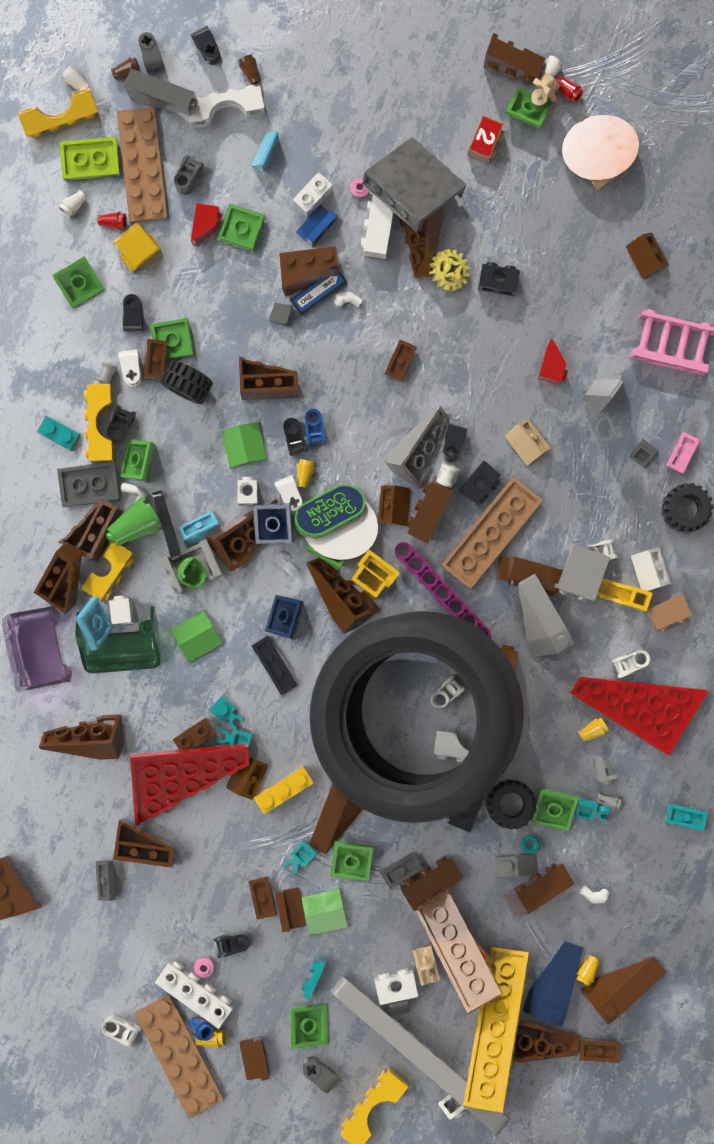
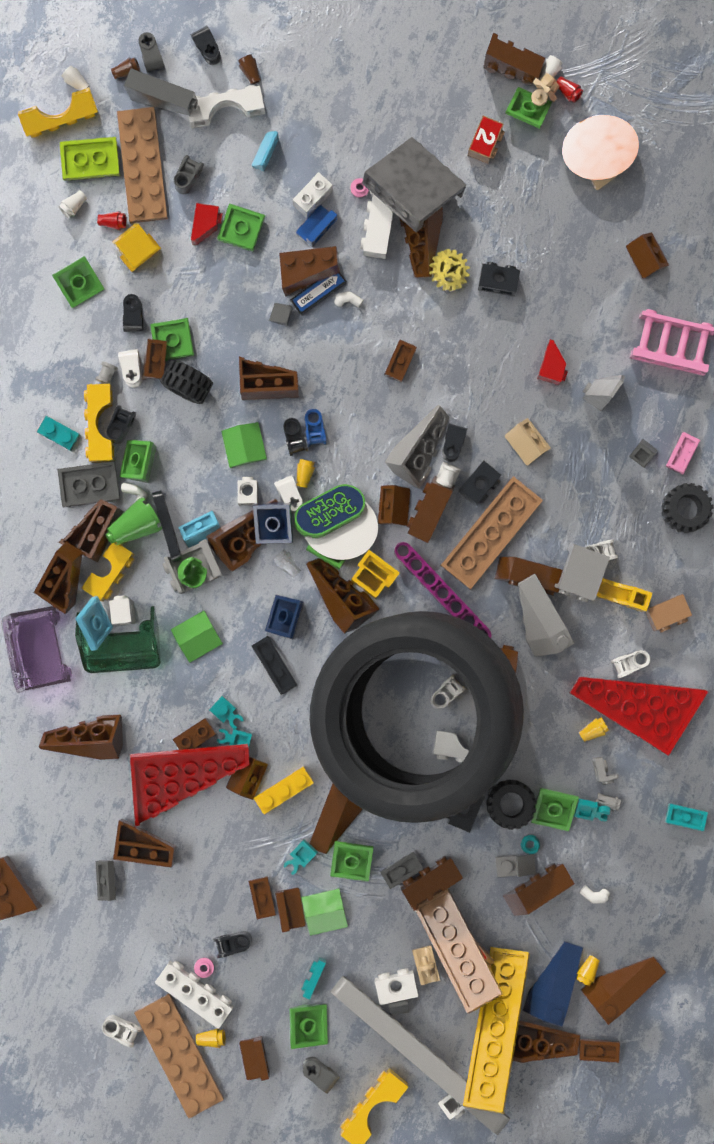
blue cone [189,1017,214,1041] -> none
white panel [631,547,671,591] -> none

